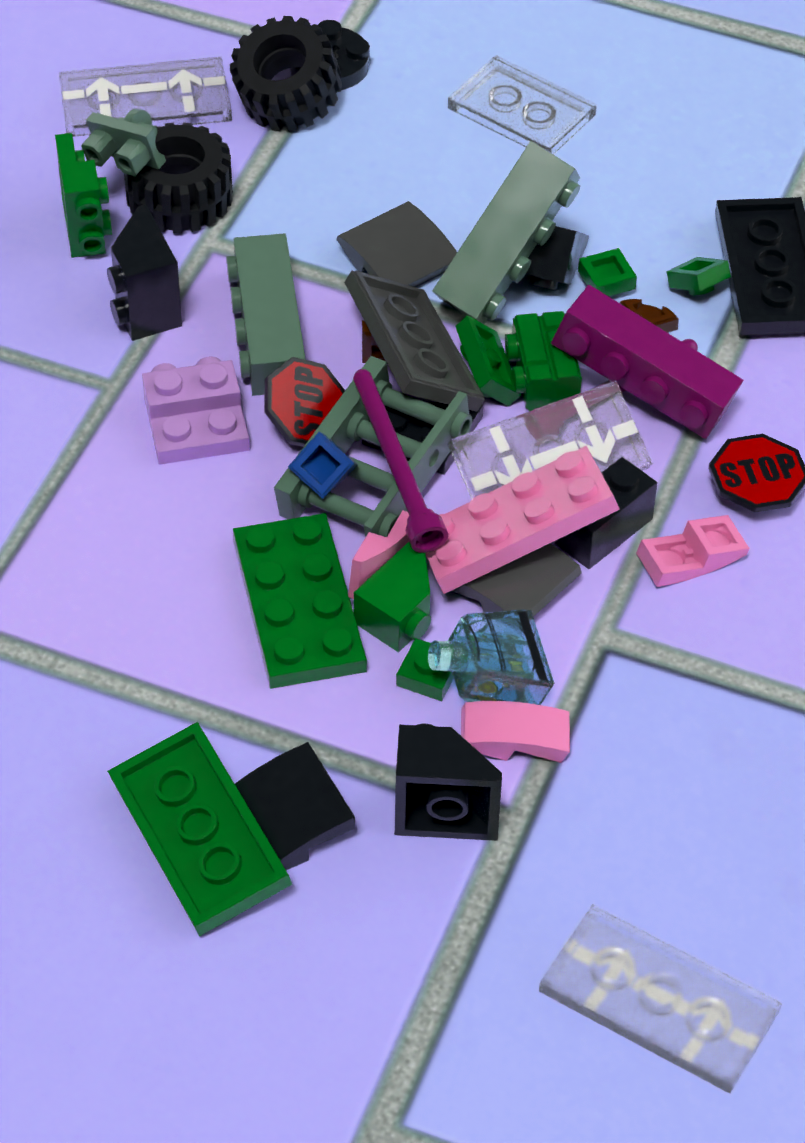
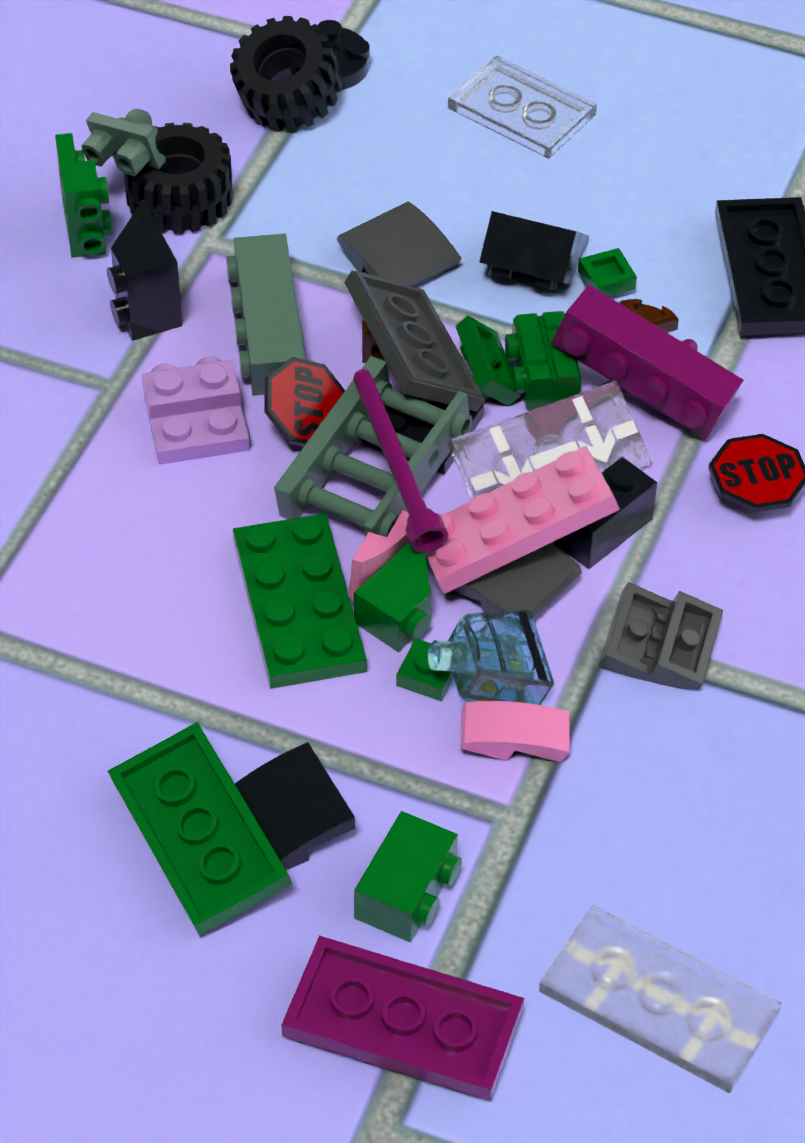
clear tile [58,56,232,137] -> none
blue slope [288,431,358,499] -> none
black slope [394,723,502,841] -> none
sand green brick [432,141,581,324] -> none
bright pink slope [636,515,750,587] -> none
green plate [666,257,731,295] -> none
none -> magenta plate [281,935,525,1101]
none -> green brick [354,811,462,943]
none -> dark grey slope [599,582,723,689]

